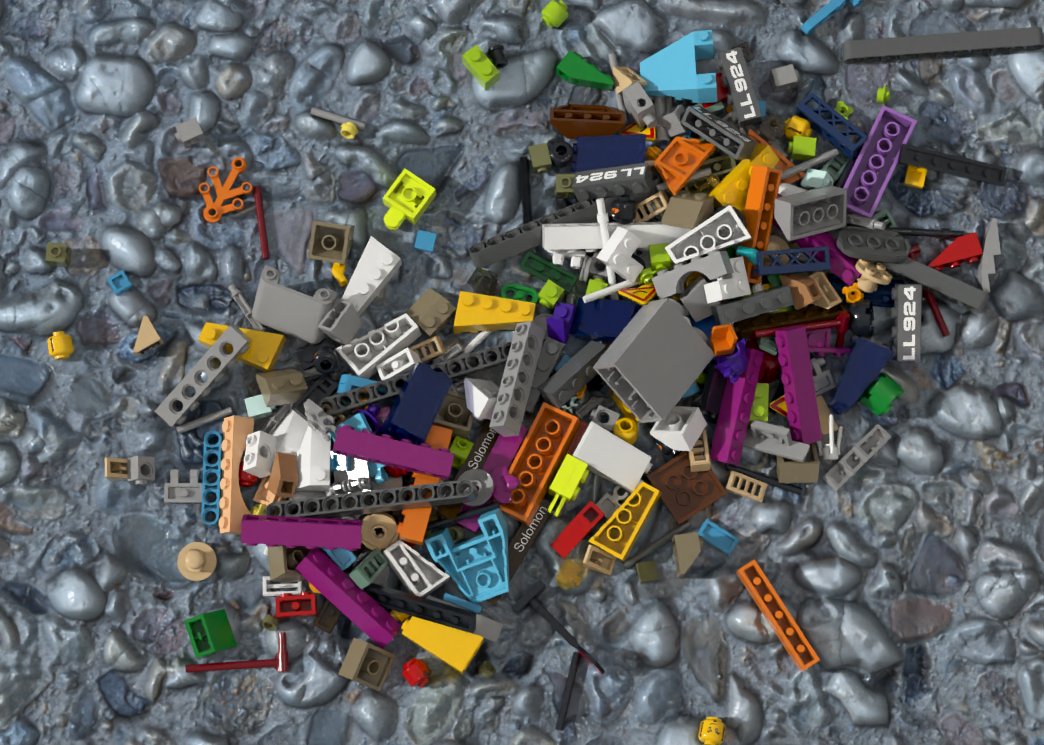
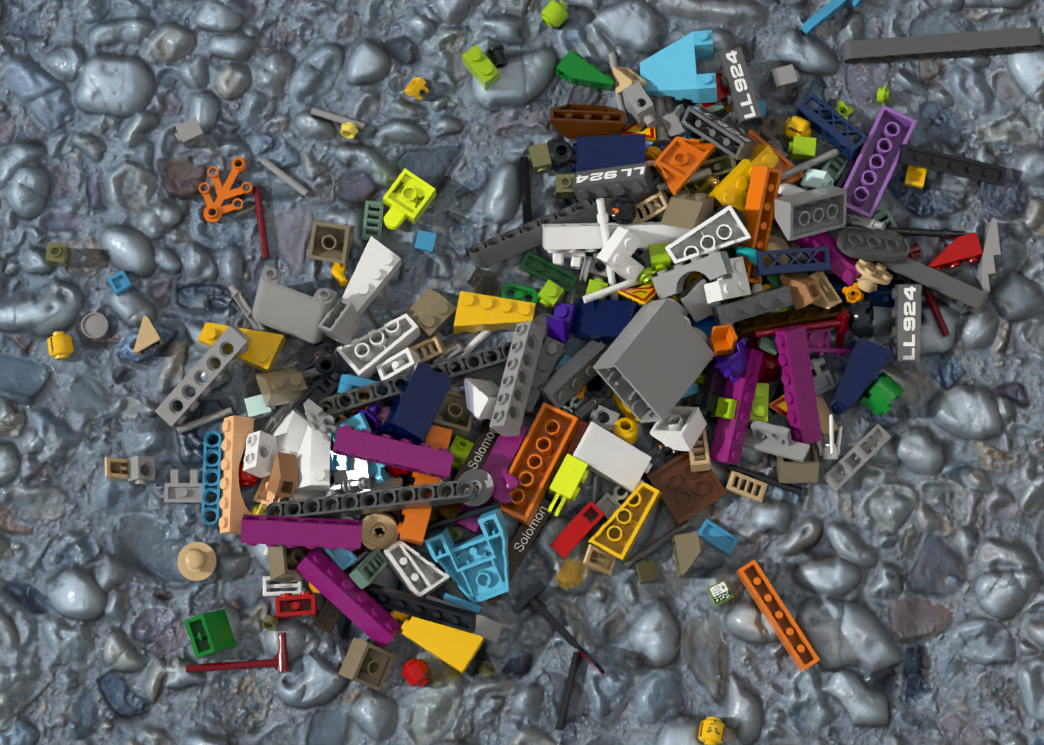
none -> light grey piece [81,312,109,339]
none -> light grey piece [261,158,310,197]
none -> sand green slope [361,201,385,242]
none -> yellow tile [404,77,429,100]
none -> tile [707,579,733,606]
none -> lime tile [715,397,738,420]

